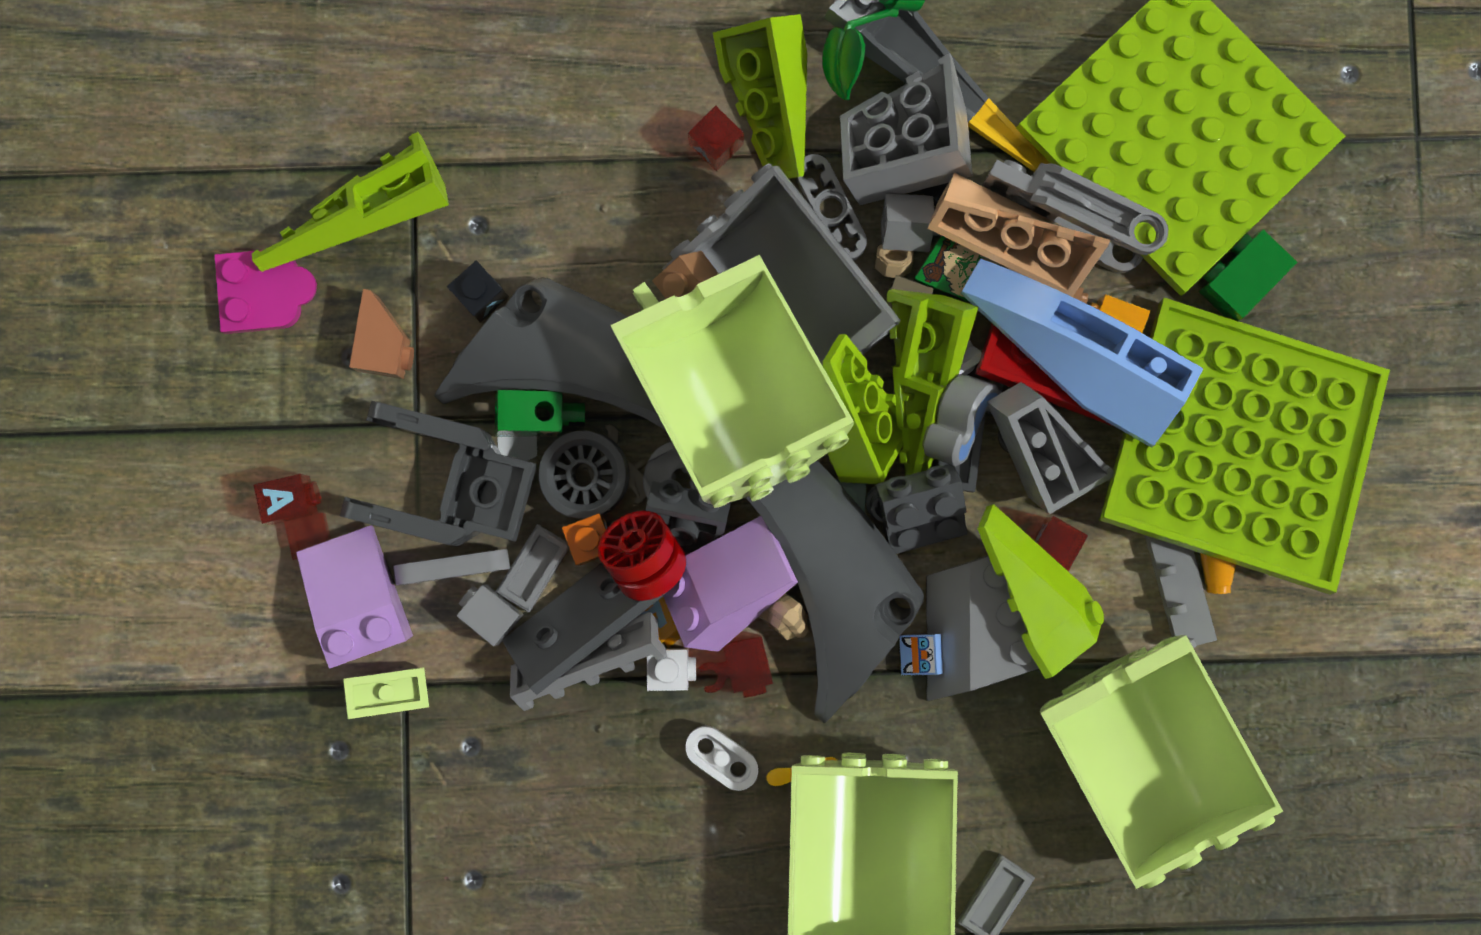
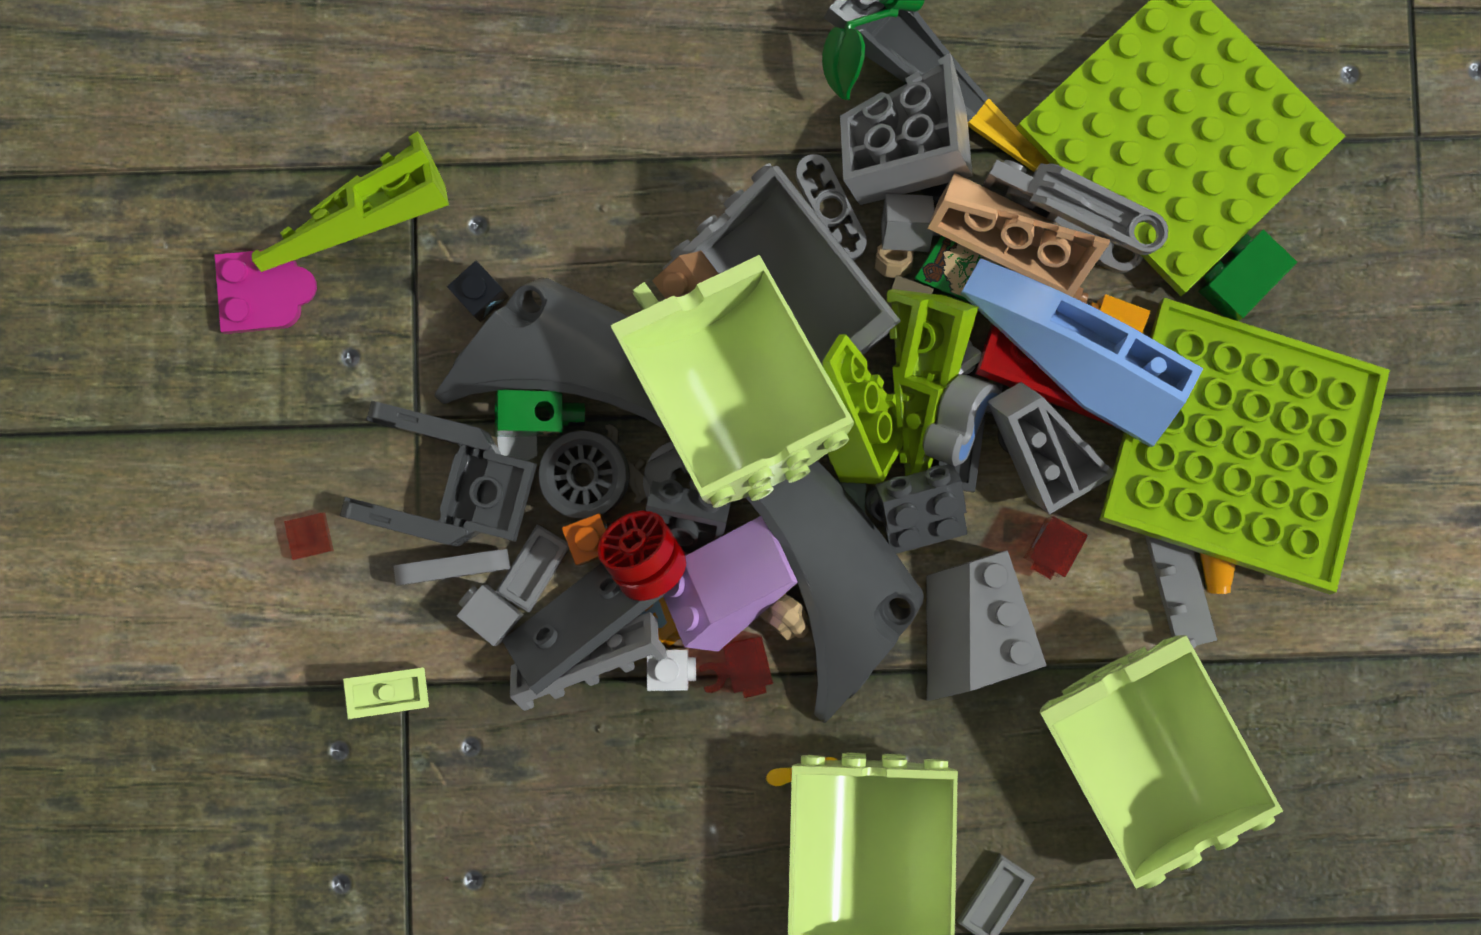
clear red brick [253,474,321,525] -> none
lavender slope [296,525,413,669] -> none
nougat slope [349,289,414,379] -> none
white plate [686,726,758,791] -> none
clear red brick [688,106,744,171] -> none
lime wedge [713,14,808,179] -> none
tile [899,634,943,675] -> none
lime wedge [977,504,1104,679] -> none

